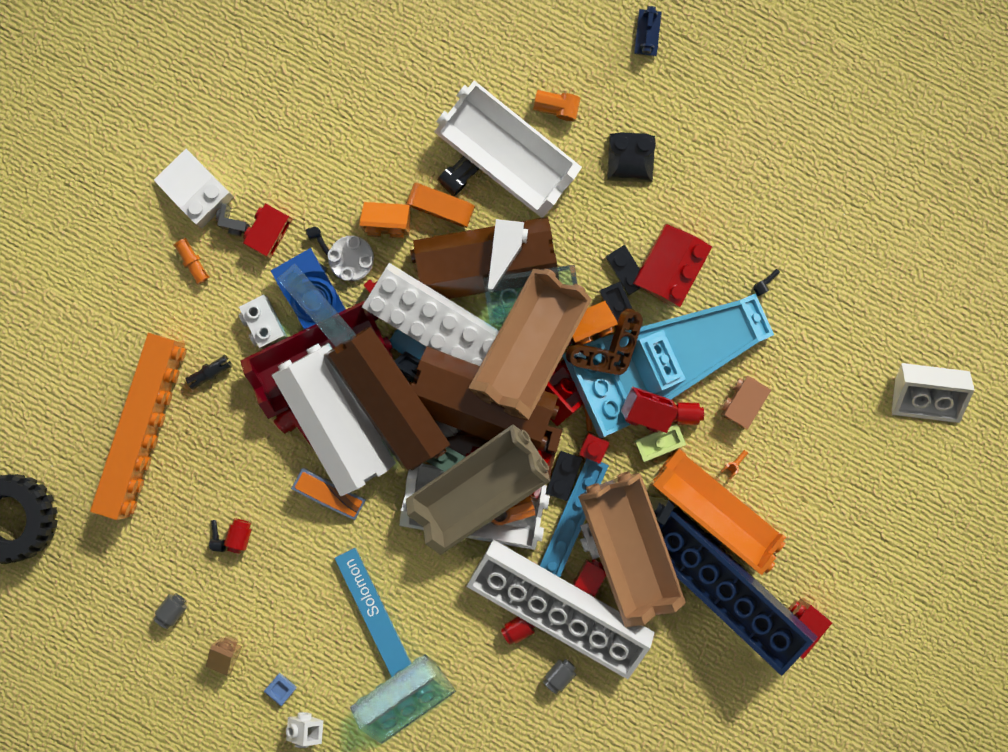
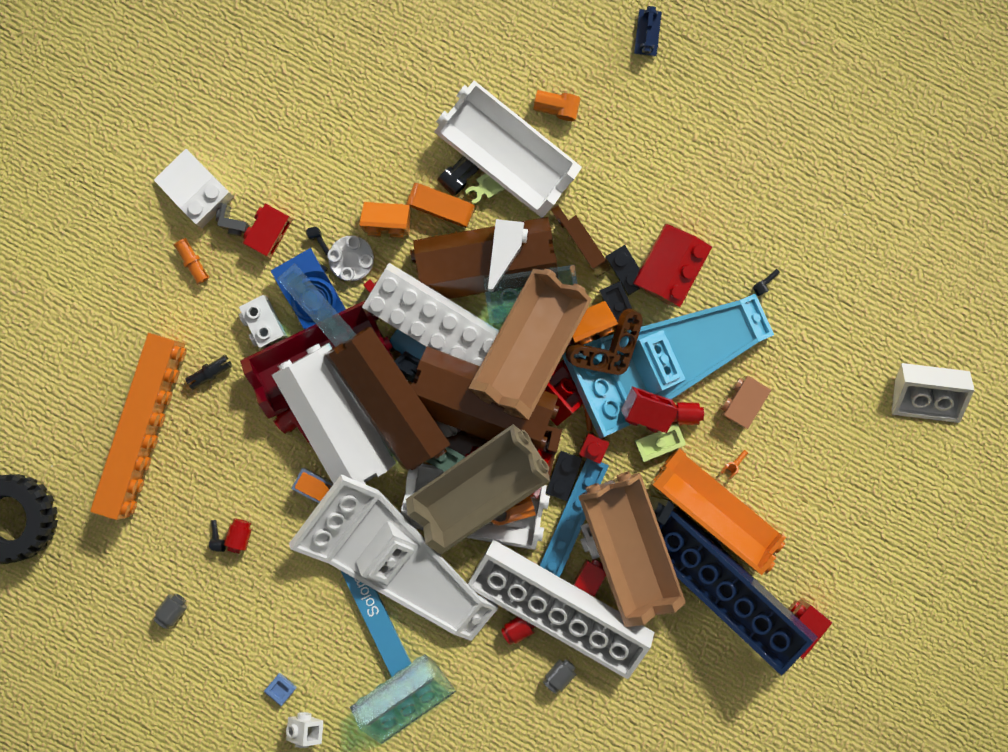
medium nougat slope [206,636,242,676] -> none
black slope [607,132,656,183] -> none
none -> white wing [289,474,498,641]
none -> yellowish green plate [465,173,505,205]
none -> reddish brown piece [550,204,611,277]

